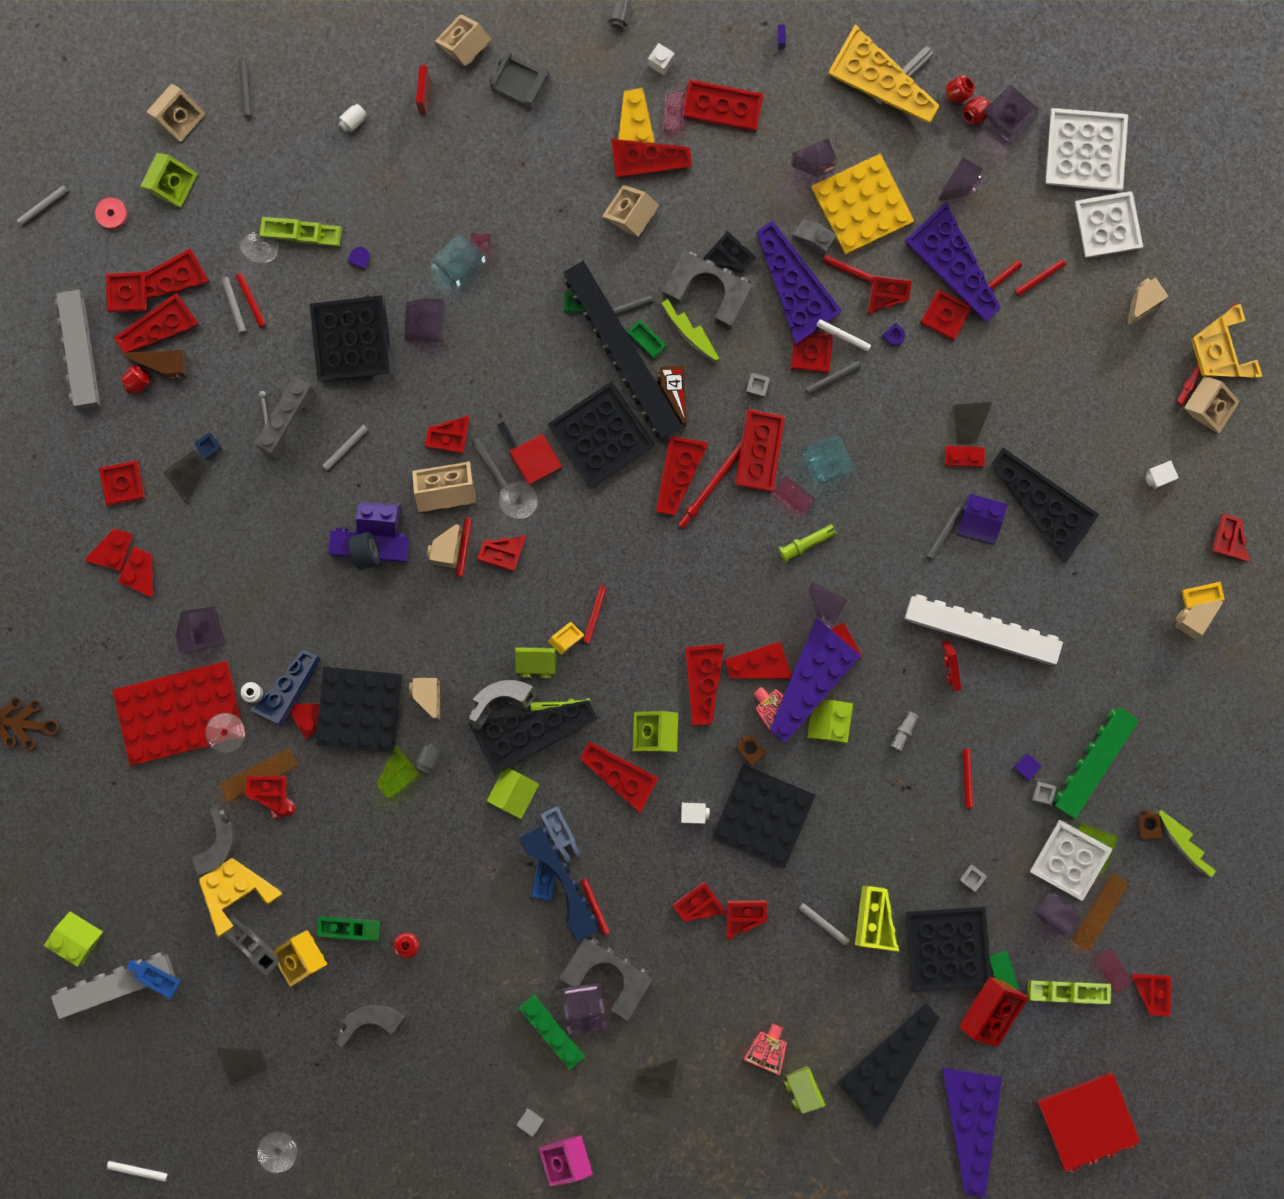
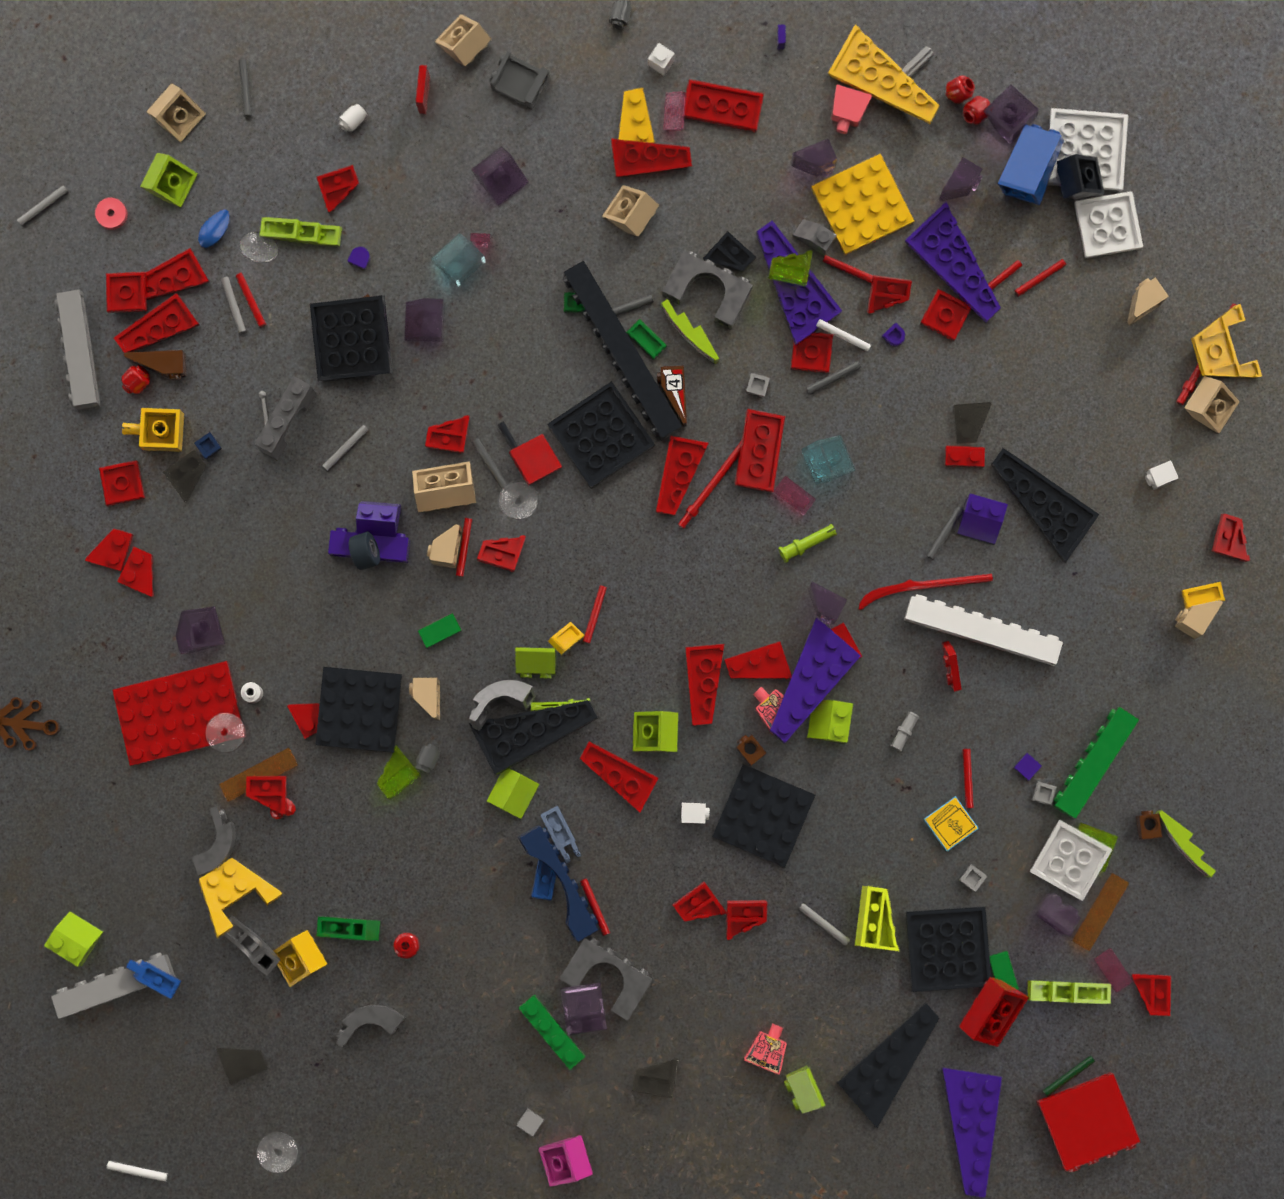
dark blue wing [250,649,321,726] -> none
none -> yellow brick [122,408,184,452]
none -> blue arm [198,209,230,248]
none -> red wing [316,165,359,213]
none -> green tile [418,613,462,648]
none -> clear purple slope [471,146,528,206]
none -> clear neon green wing [768,250,813,286]
none -> coral torso [832,85,872,134]
none -> red piece [859,574,993,610]
none -> yellow tile [923,796,979,852]
none -> slope [998,124,1064,205]
none -> dark green bar [1042,1055,1095,1097]
none -> black slope [1056,154,1105,200]

